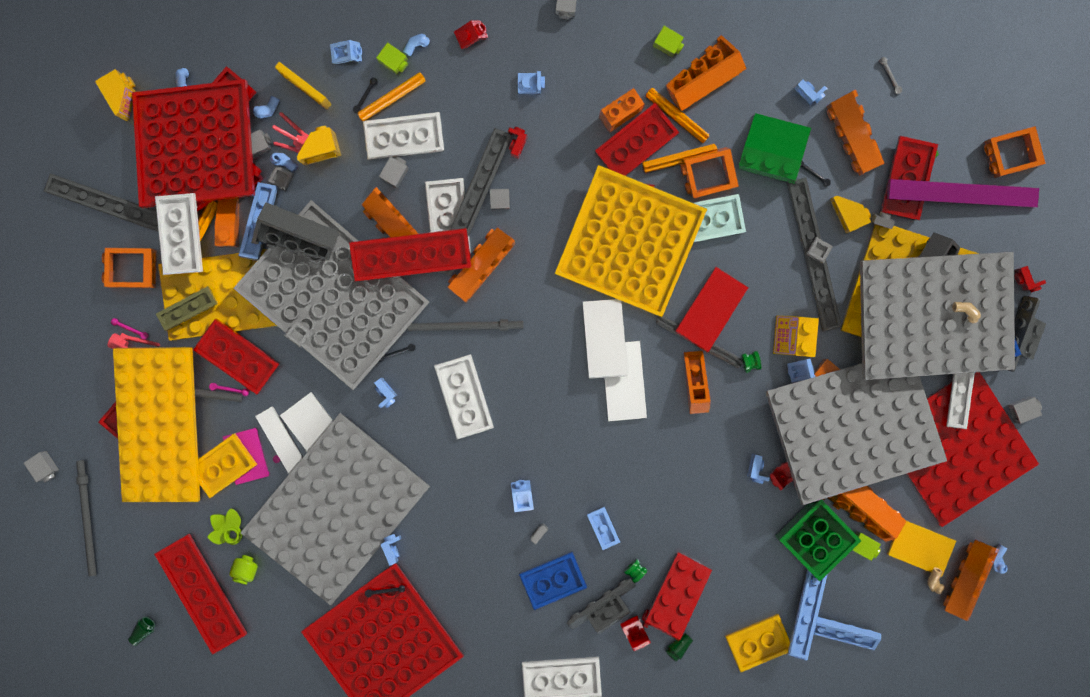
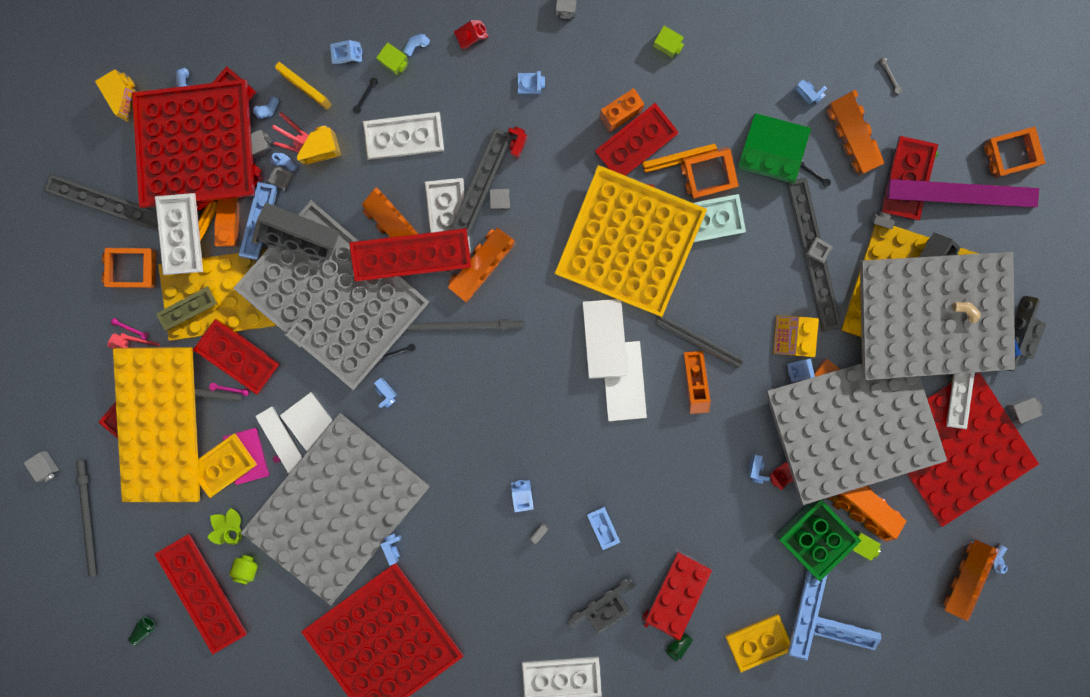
light orange axle [357,72,426,121] -> none
black hinge [365,585,405,597] -> none
light grey brick [379,156,409,189] -> none
white tile [434,354,494,439] -> none
blue tile [519,552,587,610] -> none
red bracket [620,616,651,651] -> none
green wheel [623,559,648,583] -> none
light orange axle [646,88,710,143] -> none
orange wedge [666,35,746,111] -> none
red tile [675,267,749,353] -> none
green wheel [741,351,762,373] -> none
yellow slope [830,196,871,234] -> none
yellow tile [887,521,956,577] -> none
tan arm [927,567,945,594] -> none
red bracket [1014,266,1046,293] -> none

